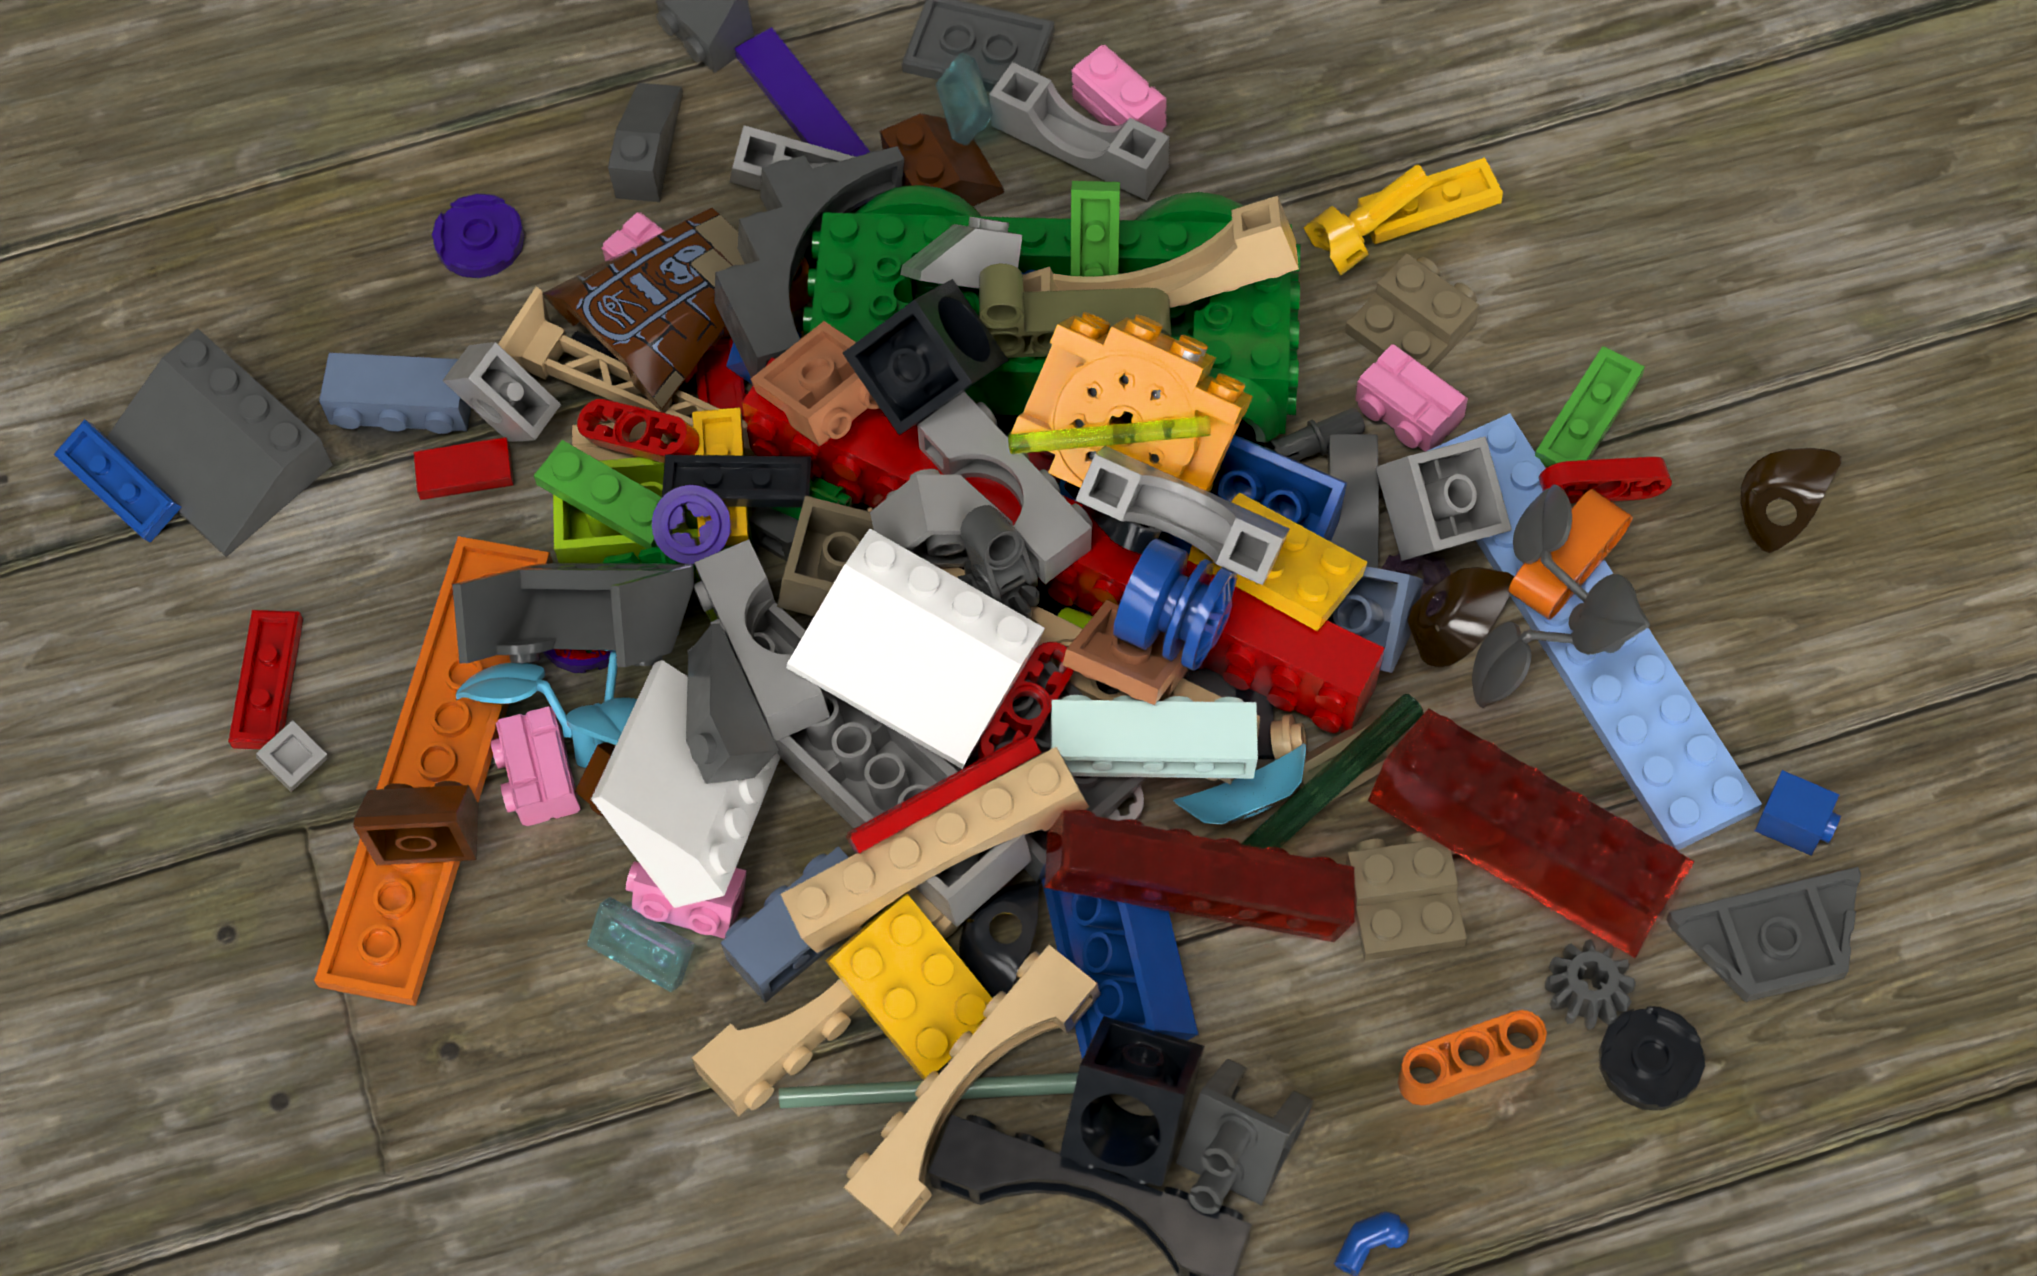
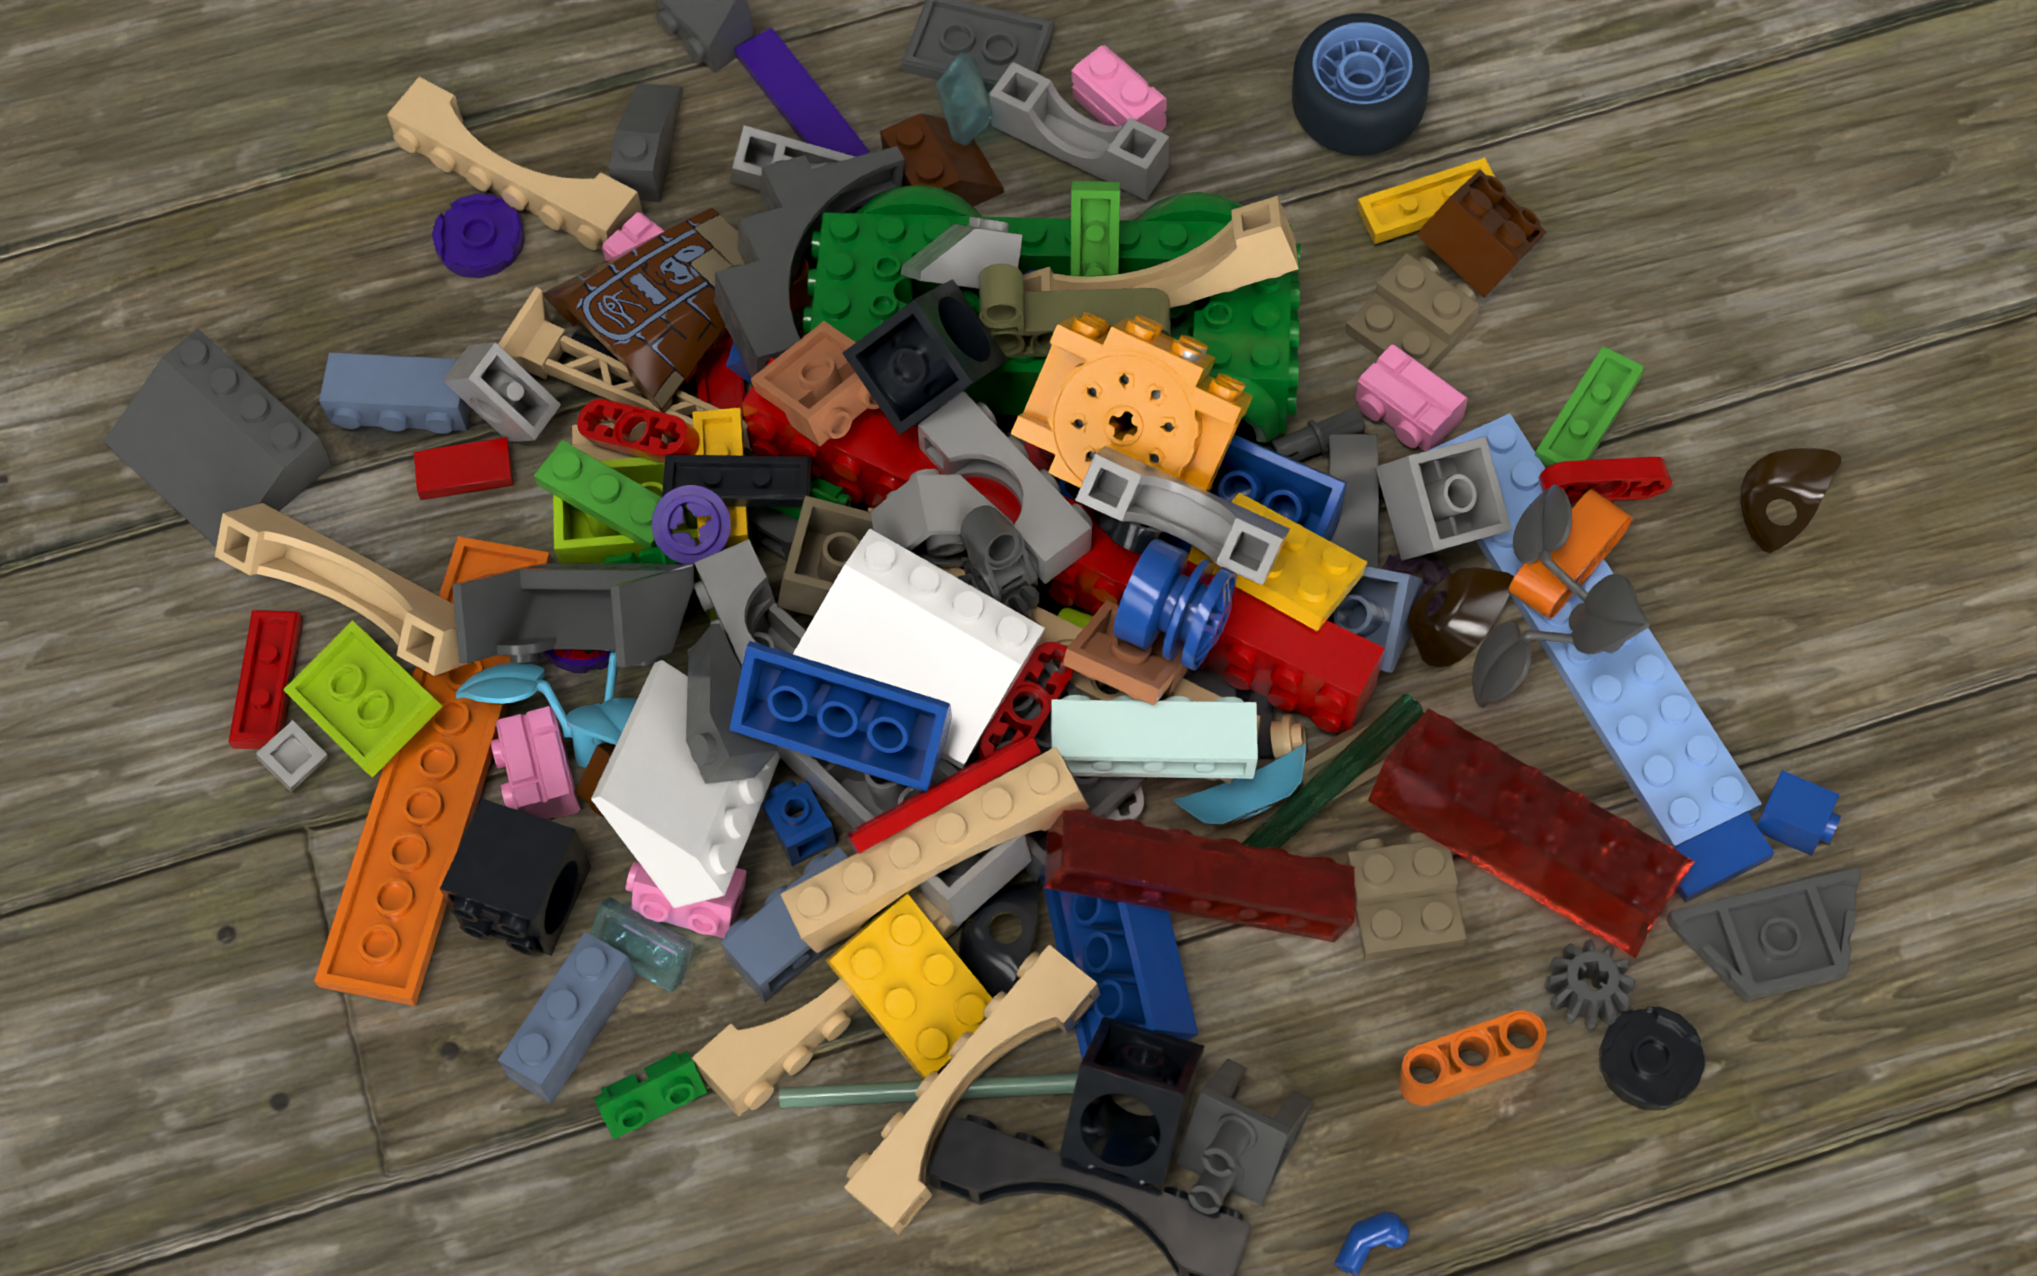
blue tile [53,419,182,543] -> none
reddish brown slope [354,781,479,865] -> none
clear neon green bar [1008,416,1211,454] -> none
yellow piece [1303,165,1433,276] -> none
none -> tan arch [215,503,472,676]
none -> lime plate [283,620,443,778]
none -> tan arch [387,77,643,251]
none -> black brick [440,799,591,956]
none -> sand blue brick [498,932,637,1104]
none -> green hinge [593,1051,707,1140]
none -> blue slope [729,641,952,792]
none -> blue brick [762,781,837,867]
none -> wheel [1292,13,1430,156]
none -> reddish brown slope [1416,170,1547,298]
none -> blue tile [1658,811,1775,903]

